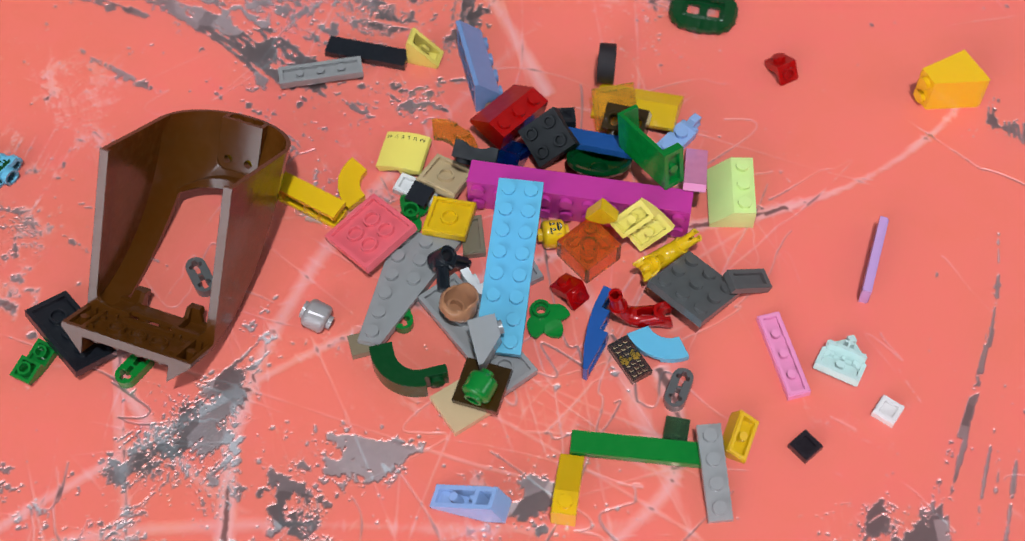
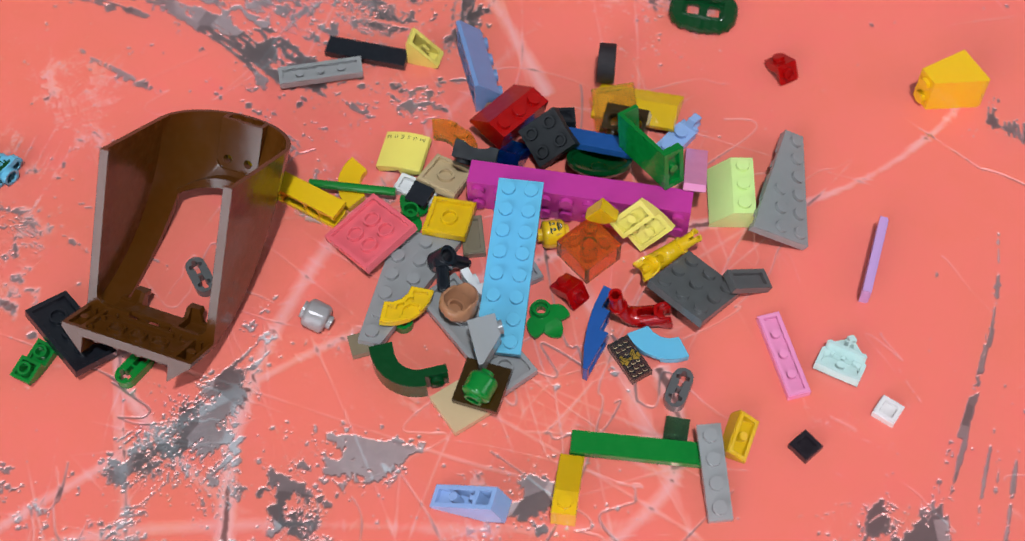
none -> green bar [309,179,397,196]
none -> yellow tile [379,286,434,326]
none -> light grey wing [748,130,808,251]

